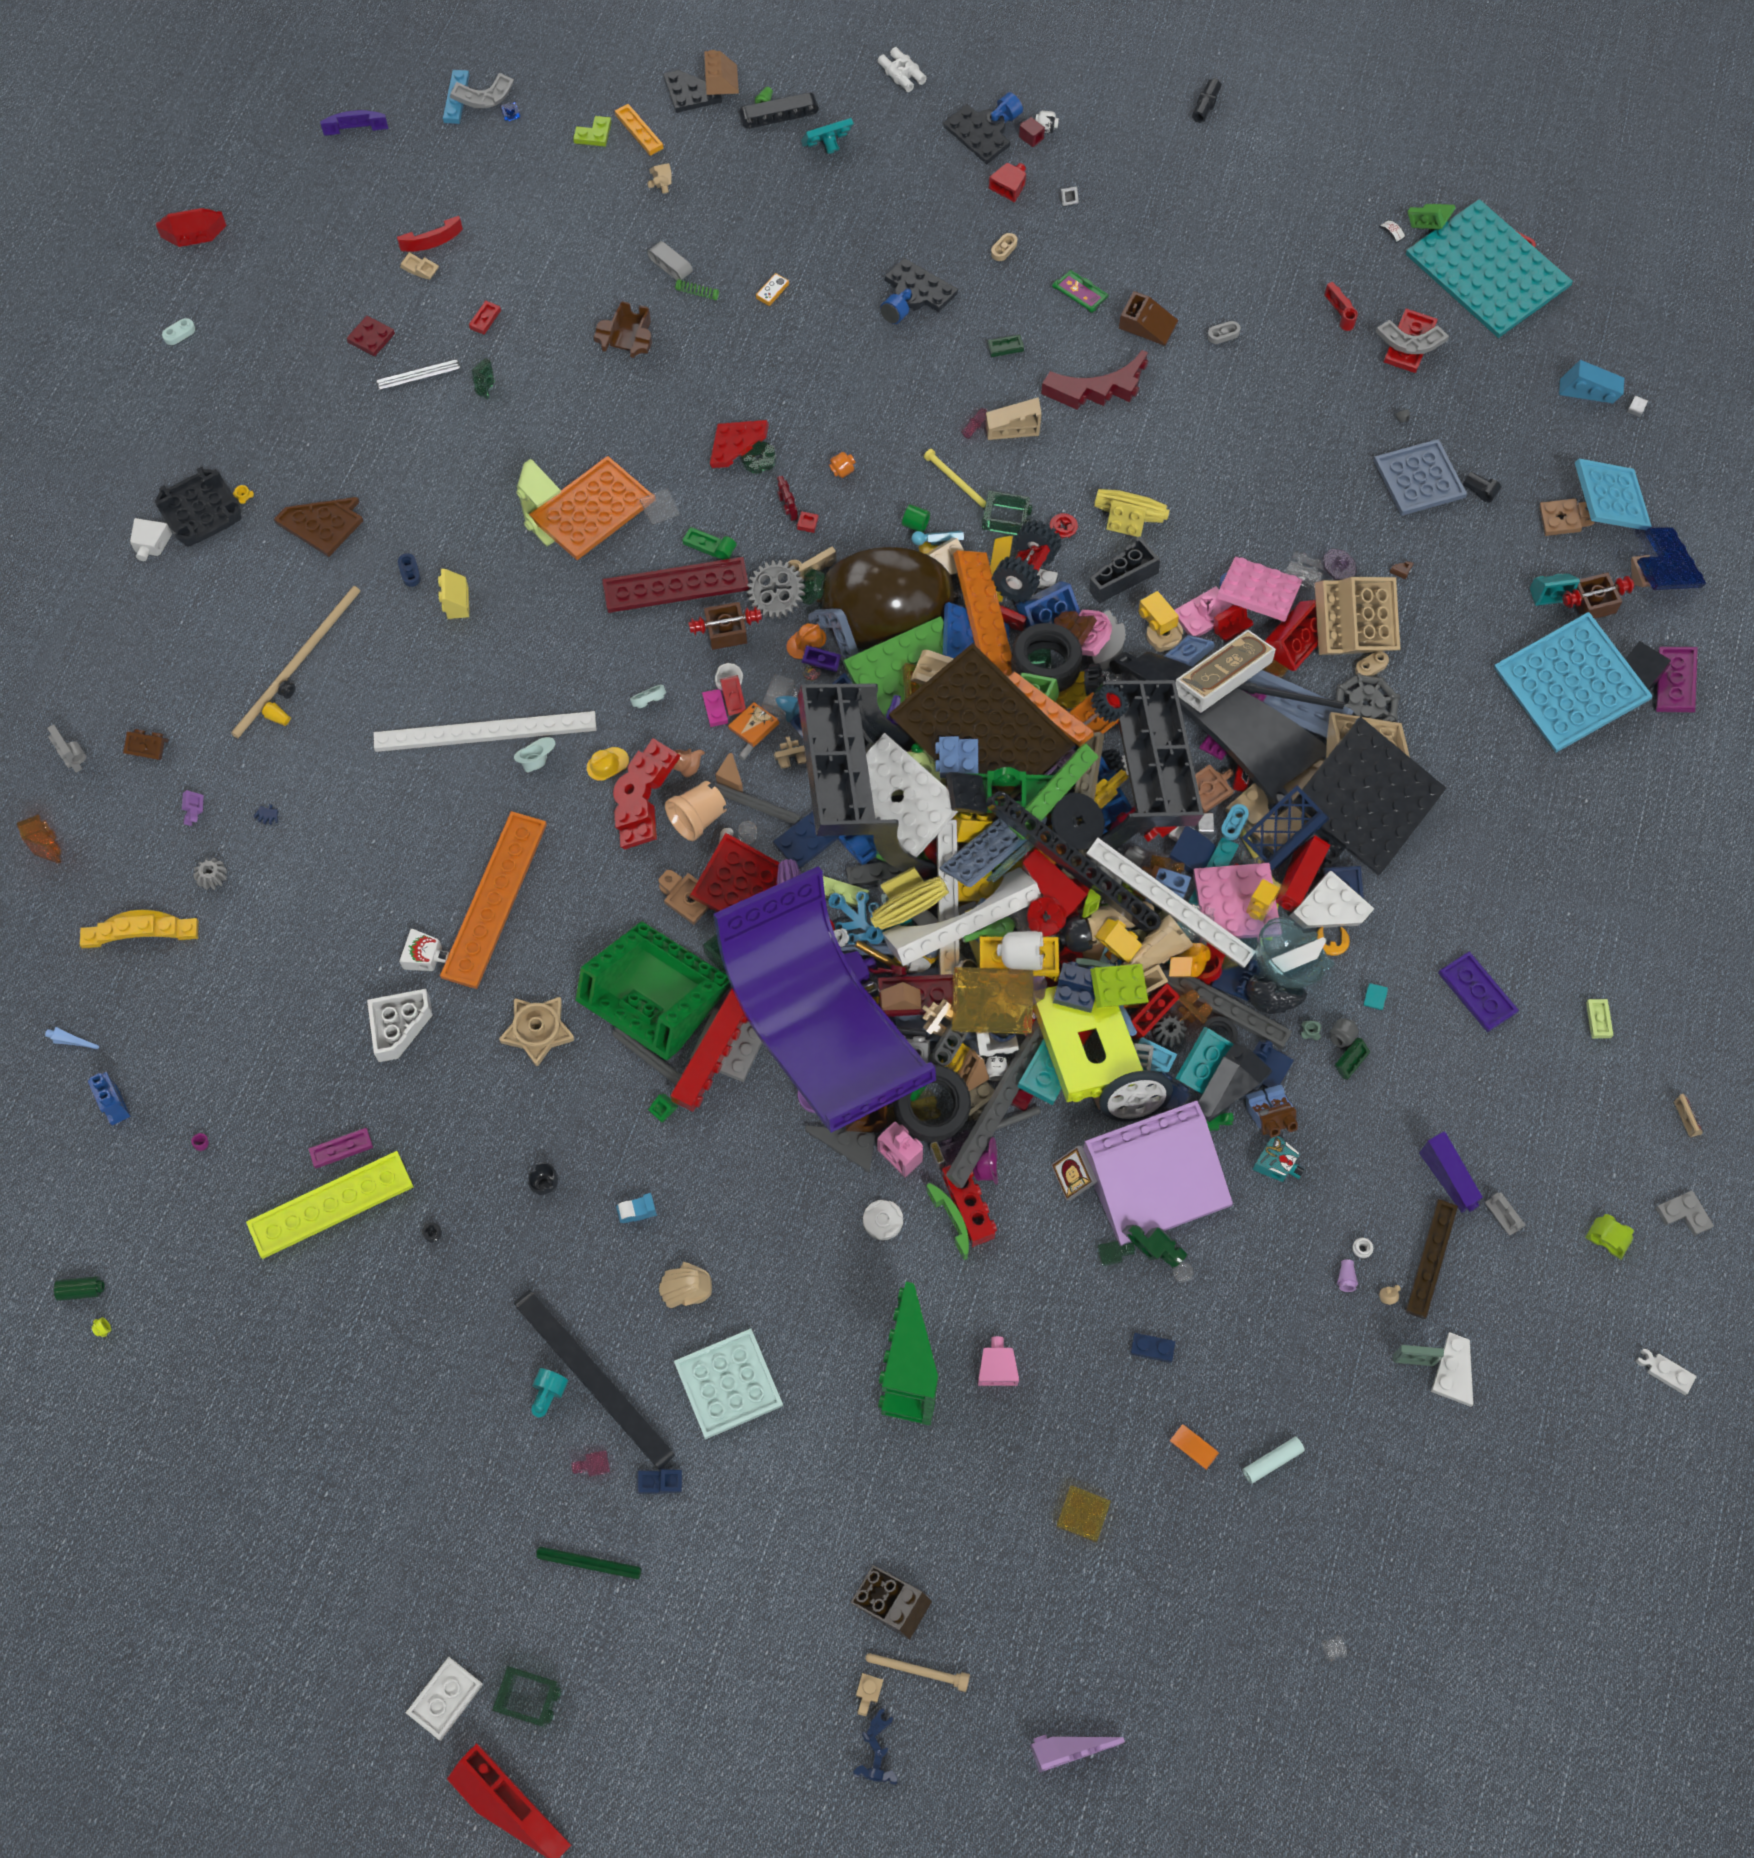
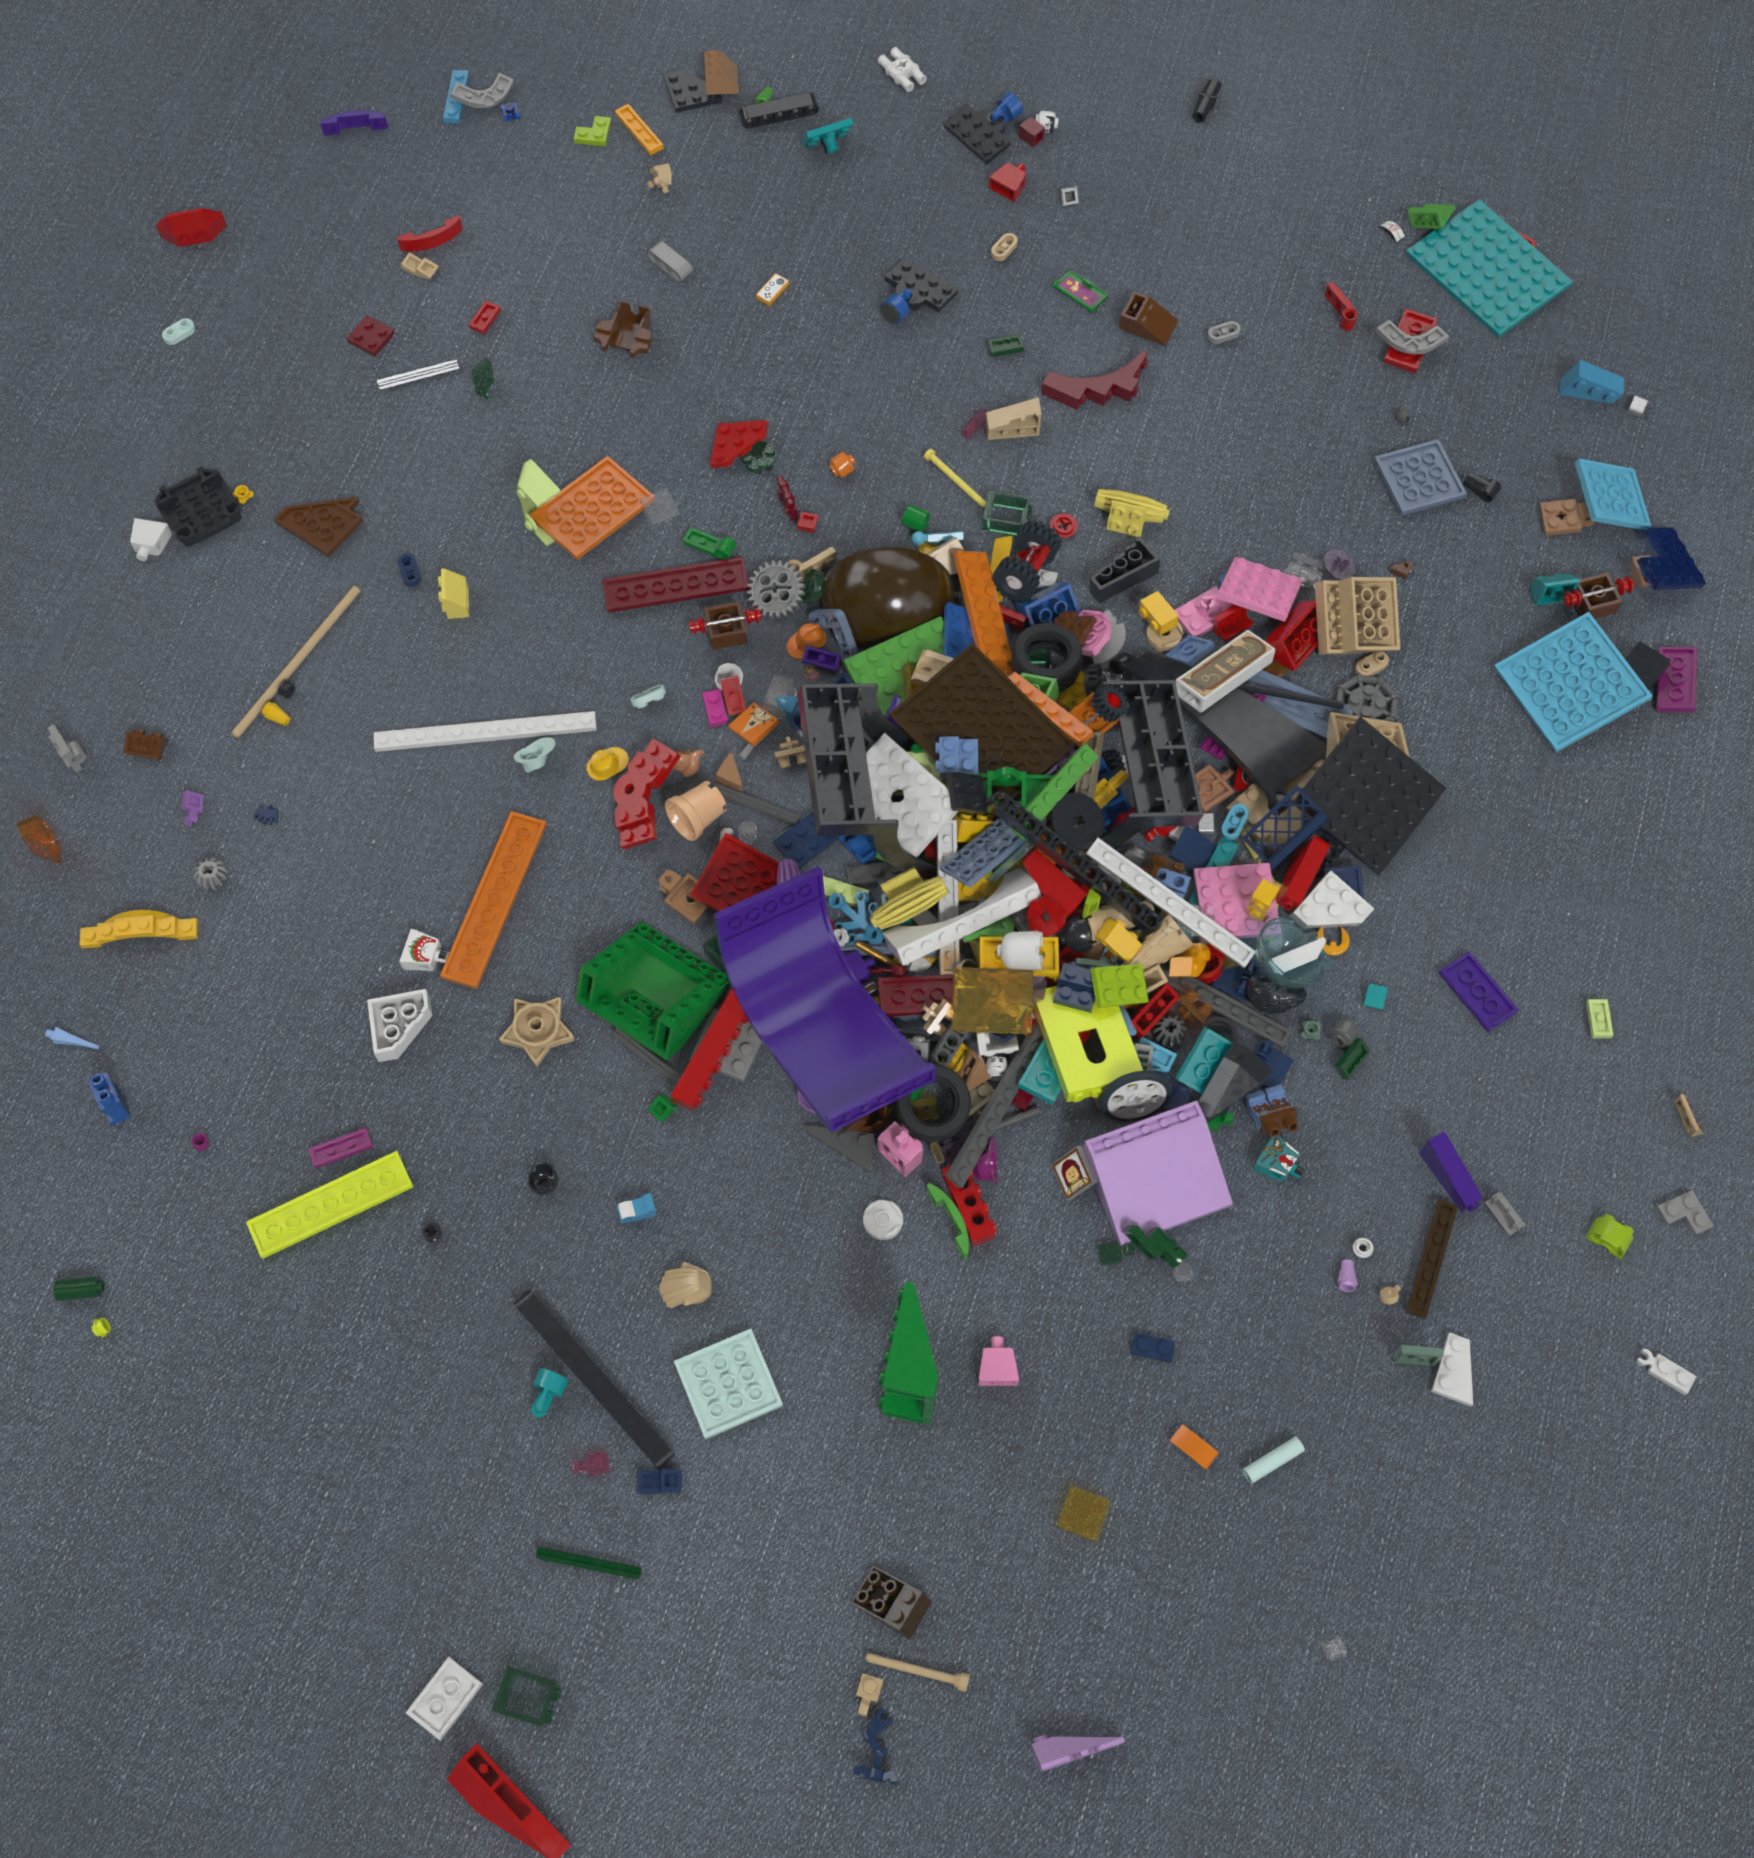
bright green piece [675,279,719,300] -> none
medium nougat slope [881,982,921,1010] -> none

